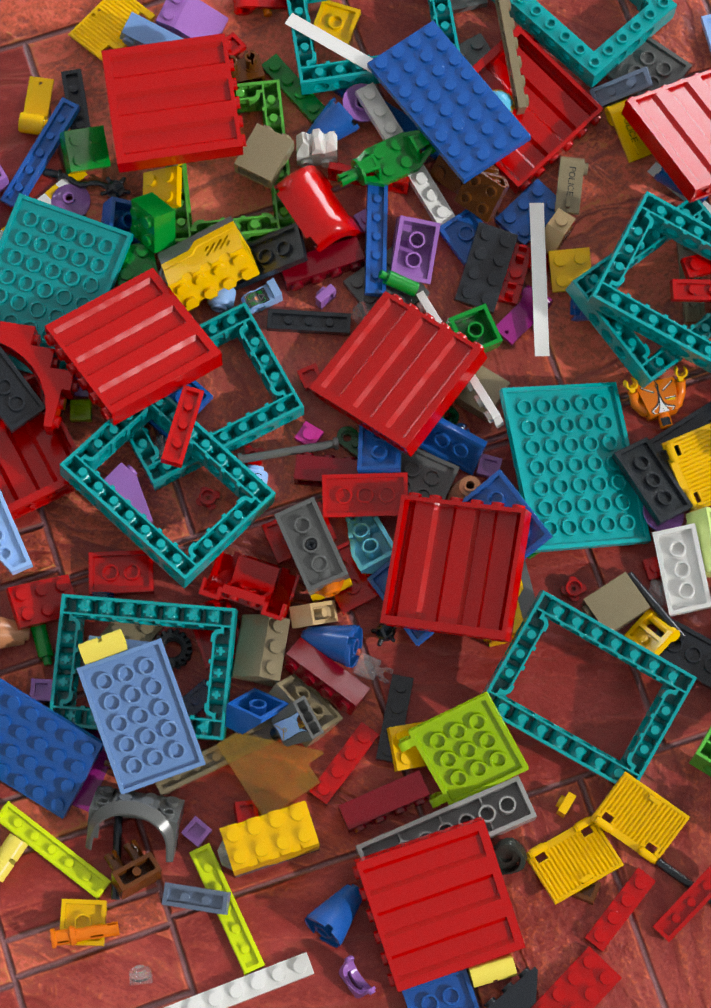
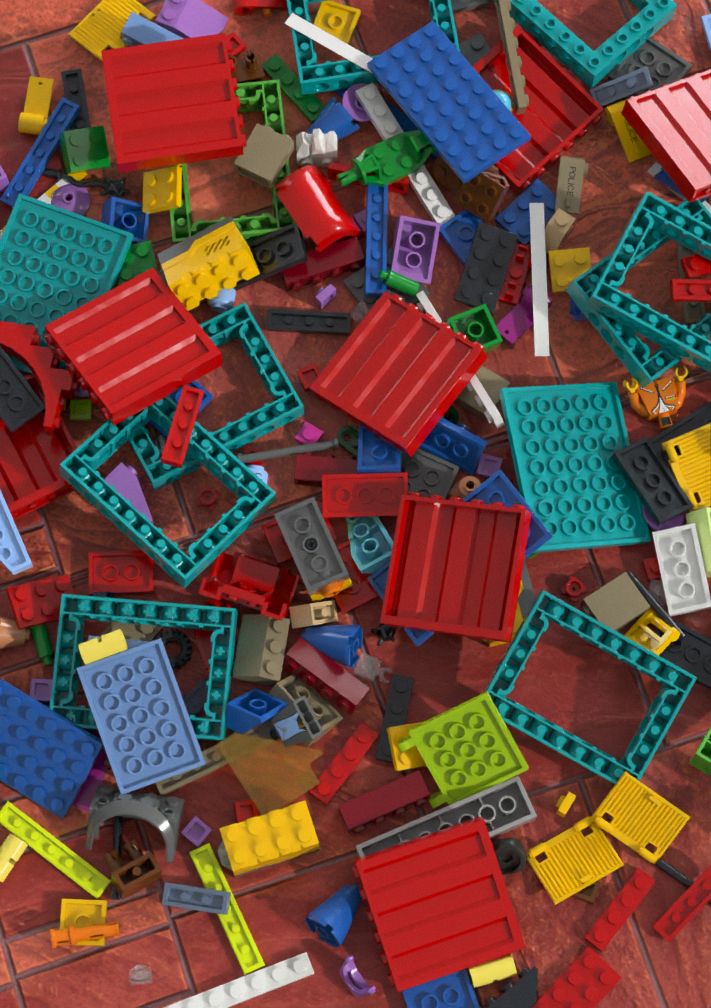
green brick [130,192,175,254] -> none
light blue leg [241,278,283,314] -> none

